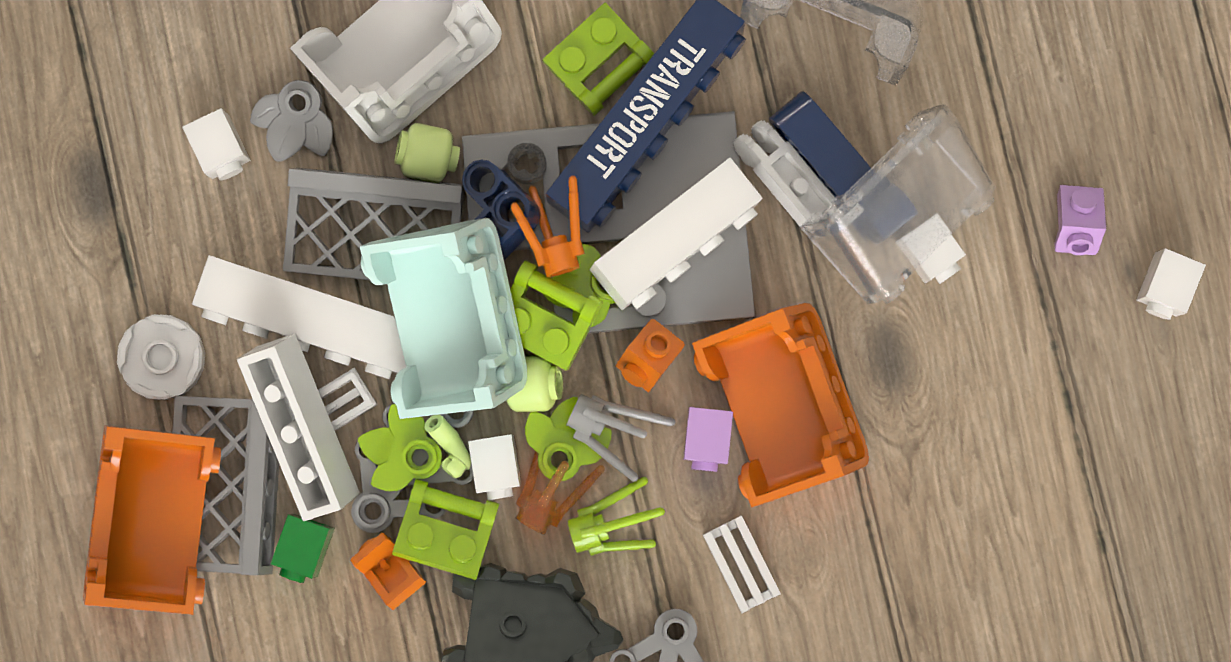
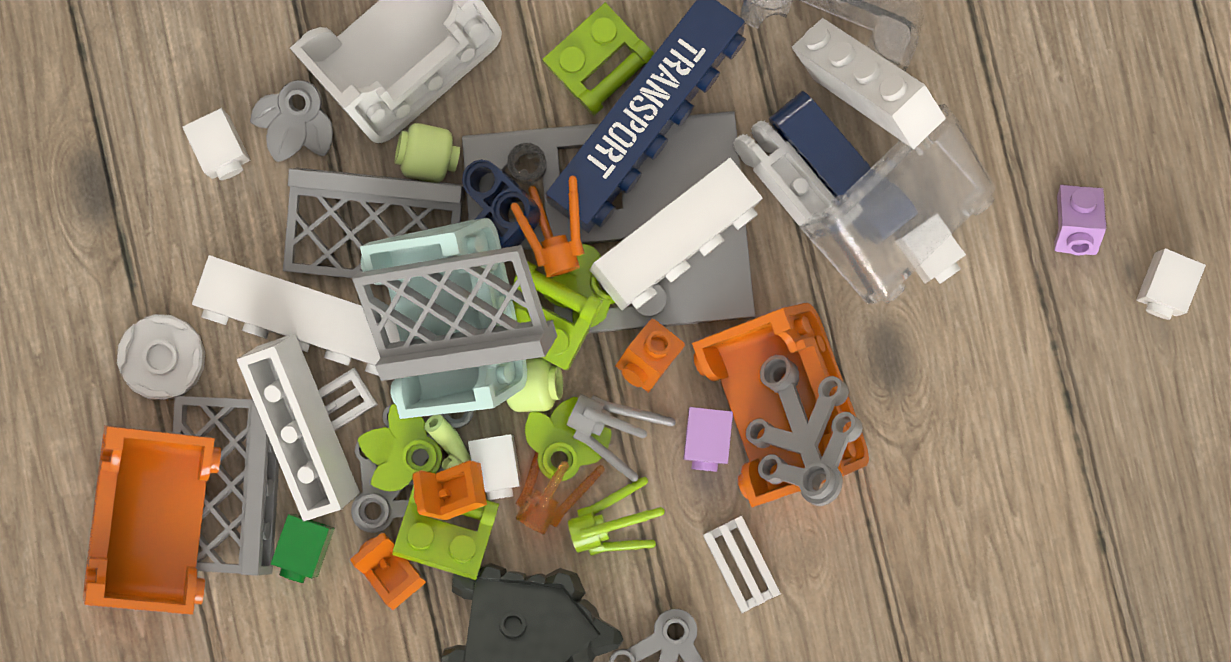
none -> light grey fence [352,245,557,381]
none -> orange bracket [412,460,487,520]
none -> light grey plant [746,355,863,506]
none -> white brick [792,18,946,149]

